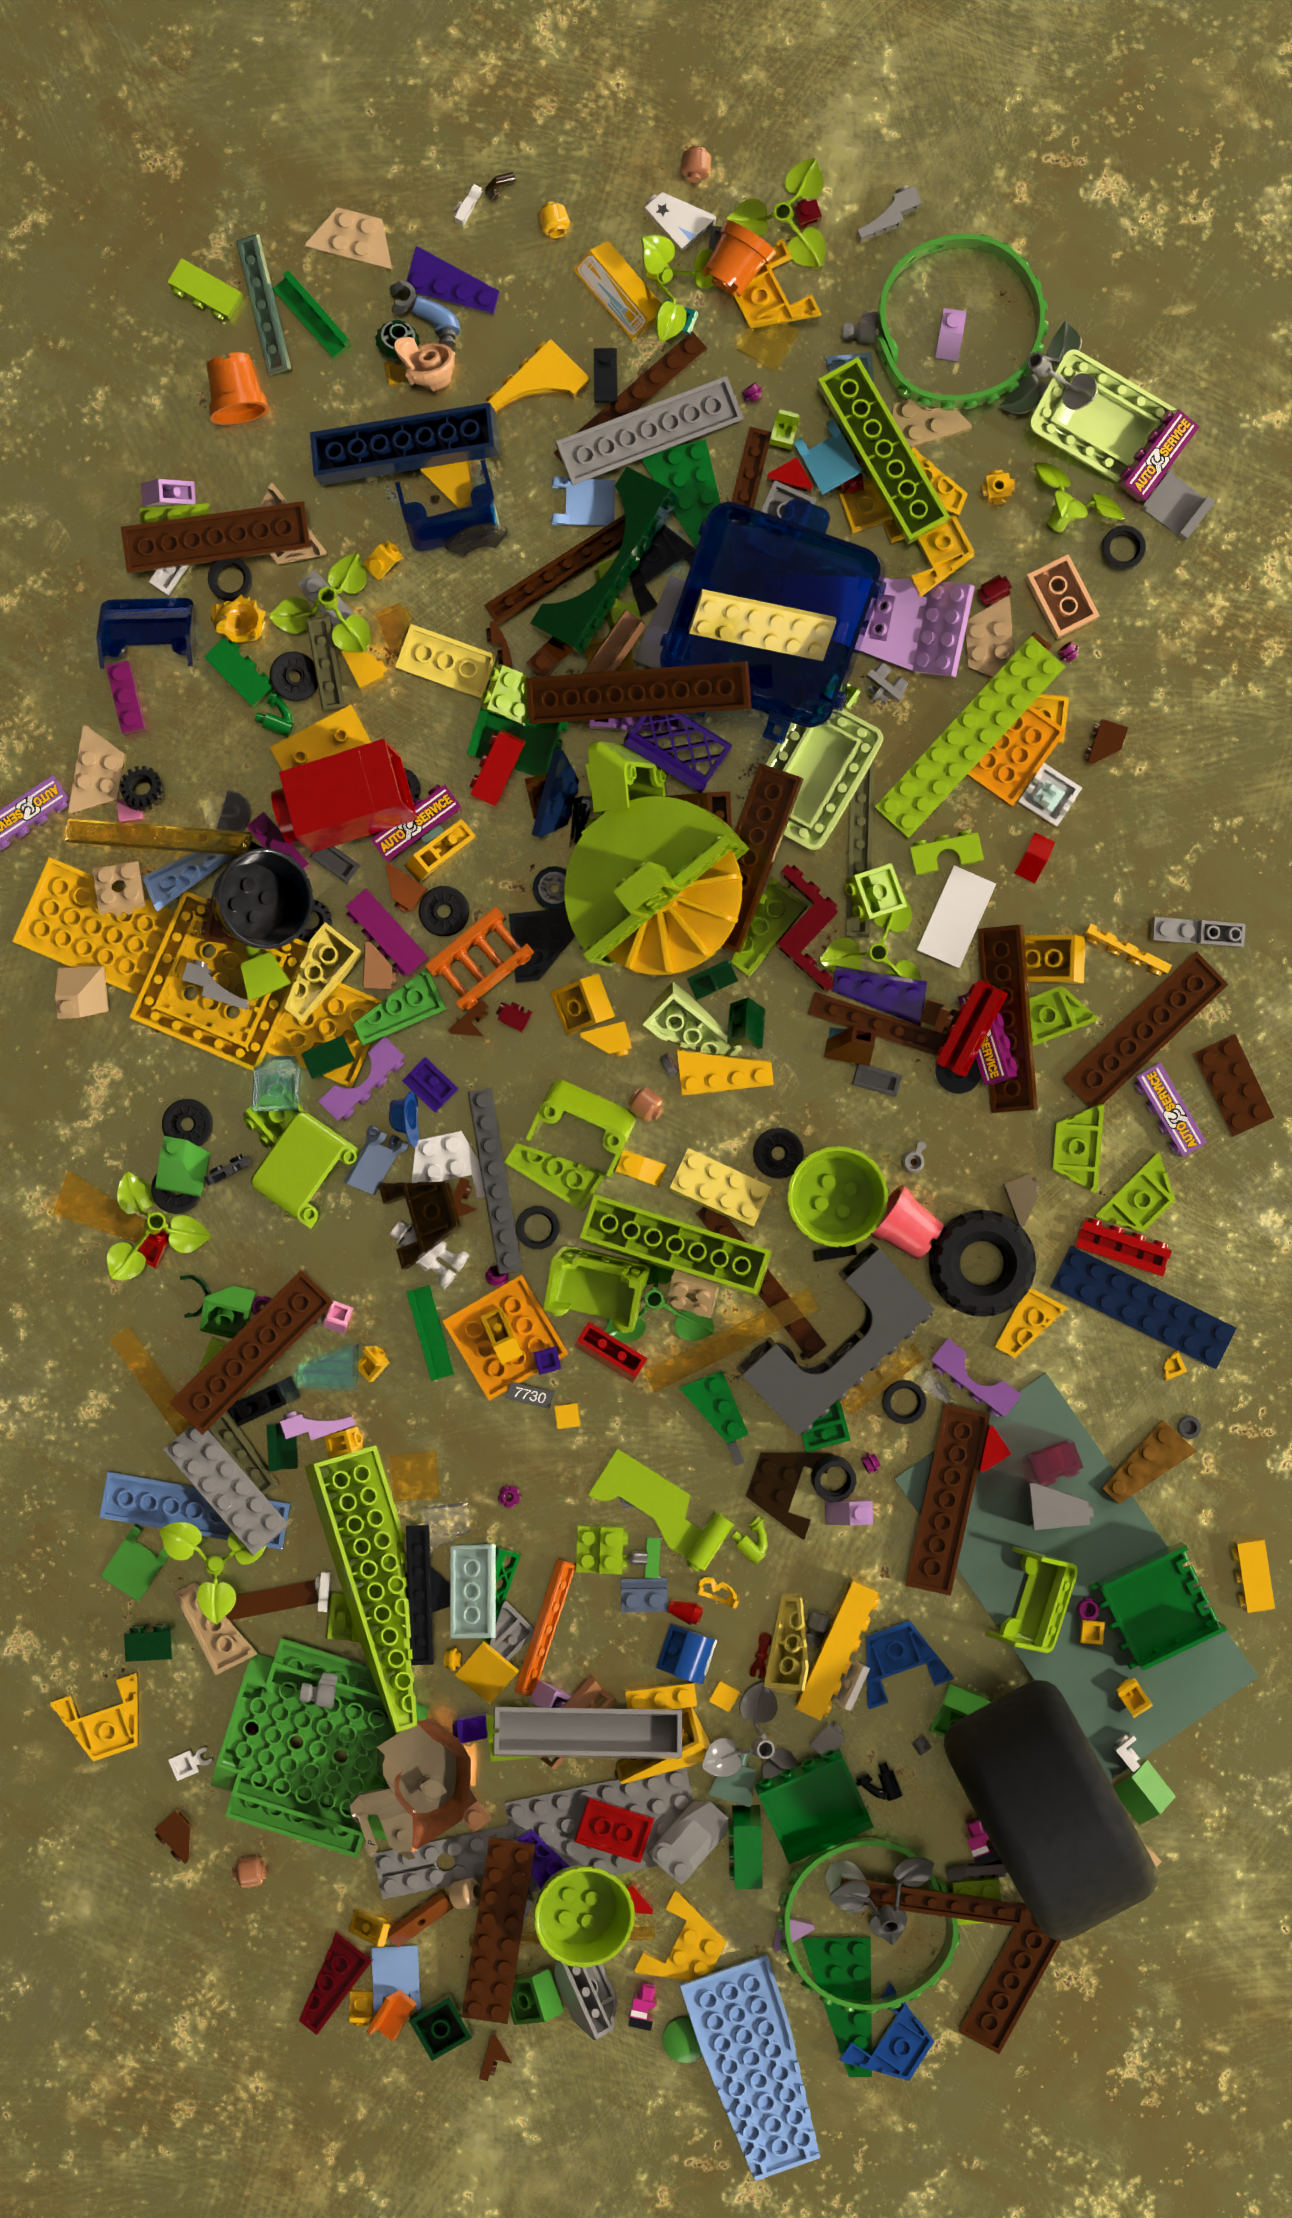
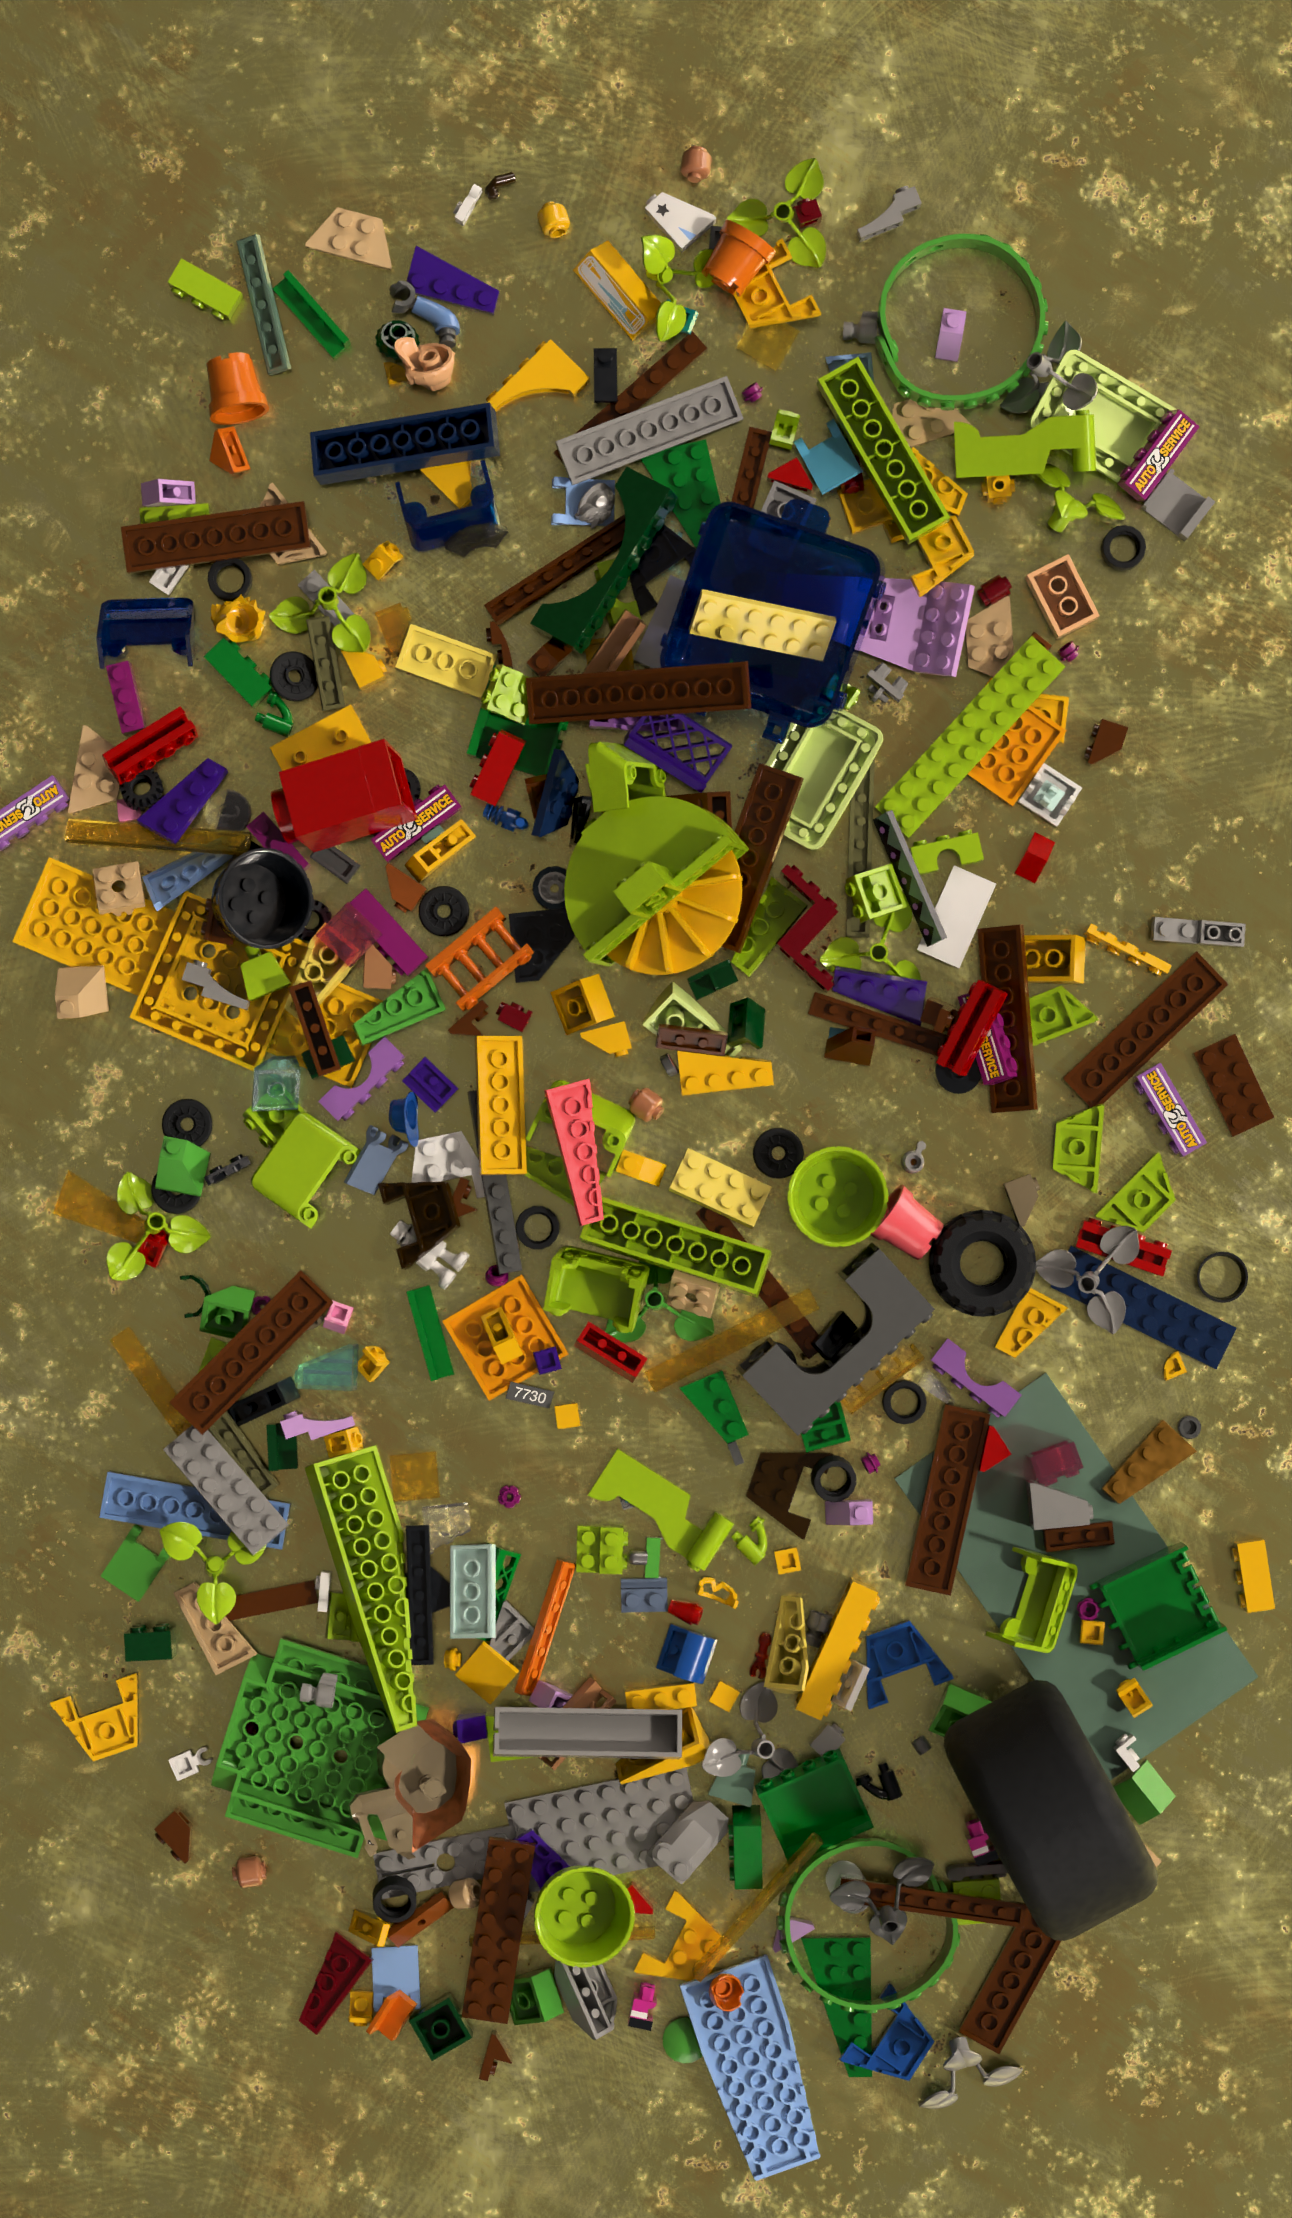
medium nougat slope [462,1787,492,1833] -> none
red tile [574,1797,655,1863] -> none
black beam [812,1244,857,1262] -> none
dark grey tile [851,1064,902,1097] -> none
none -> red brick [102,706,198,785]
none -> dark purple wing [137,758,228,845]
none -> orange slope [209,426,250,474]
none -> reddish brown brick [289,980,341,1077]
none -> clear pink plate [316,902,382,968]
none -> black tyre [373,1876,417,1923]
none -> yellow plate [475,1036,527,1175]
none -> blue piece [483,804,529,832]
none -> coral wing [544,1079,604,1226]
none -> light grey hat [574,483,615,529]
none -> reddish brown tile [656,1024,728,1056]
none -> clear yellow tile [692,1832,823,1982]
none -> orange hair [708,1974,744,2012]
none -> yellow plate [774,1547,801,1575]
none -> black plate [811,1311,858,1360]
none -> black tile [873,810,947,947]
none -> light grey plant [919,2037,1023,2109]
none -> lime door [954,410,1096,478]
none -> light grey plant [1036,1226,1139,1334]
none -> reddish brown tile [1042,1521,1115,1552]
none -> black tyre [1197,1252,1248,1303]

